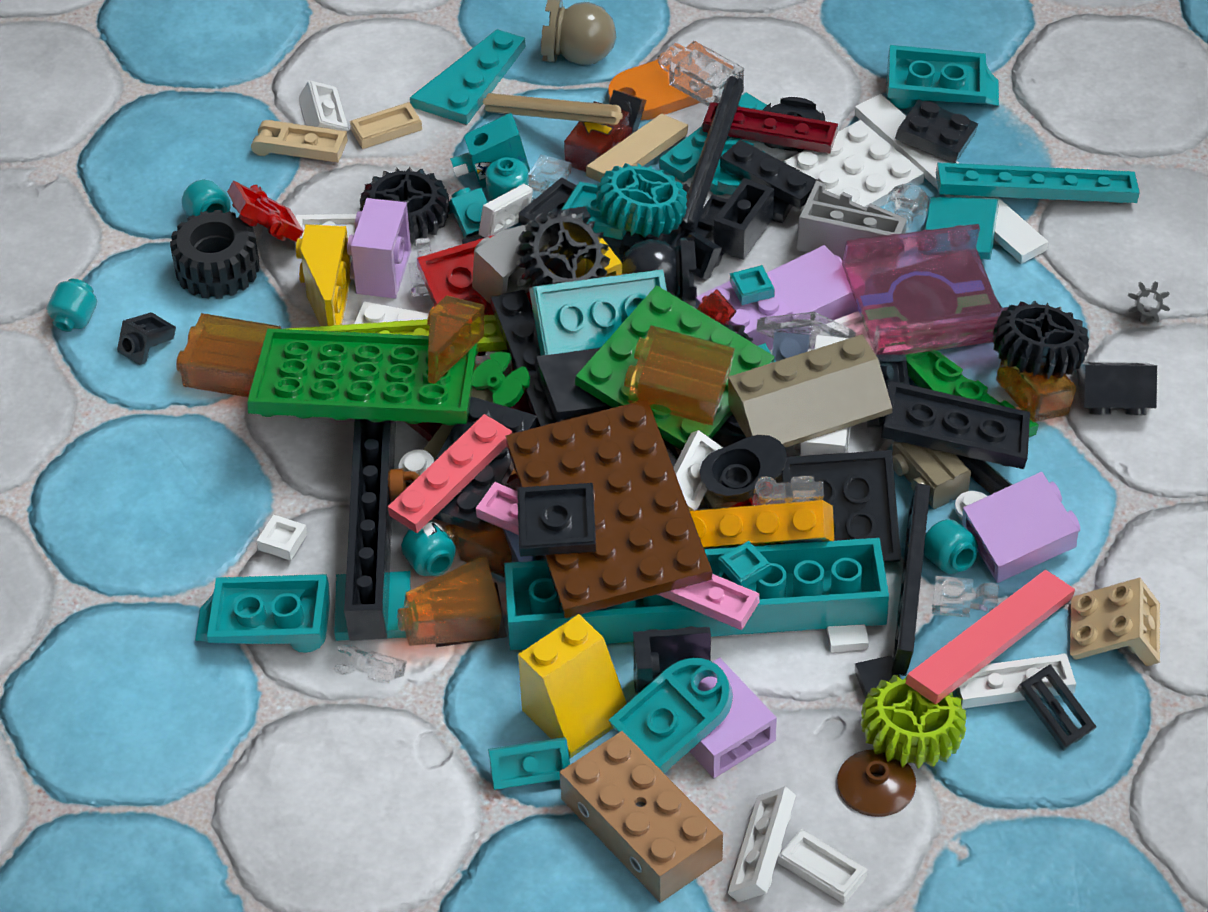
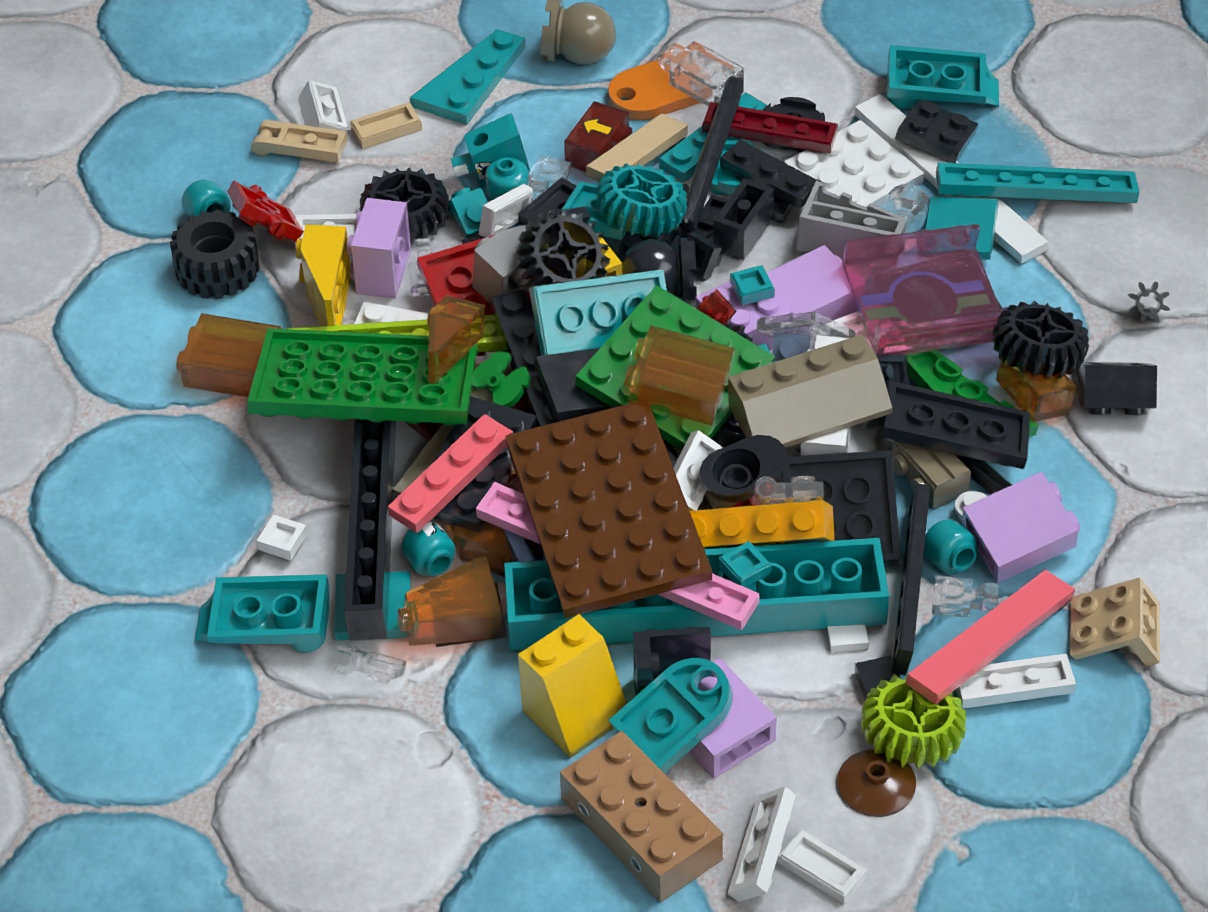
teal head [46,278,97,332] -> none
black bracket [117,312,176,365] -> none
dark orange tile [388,468,420,503] -> none
white plate [399,449,434,484] -> none
tan axle [483,93,623,125] -> none
teal plate [488,737,570,790] -> none
black tile [517,483,597,557] -> none
black plate [609,90,647,131] -> none
black tile [1017,664,1097,751] -> none

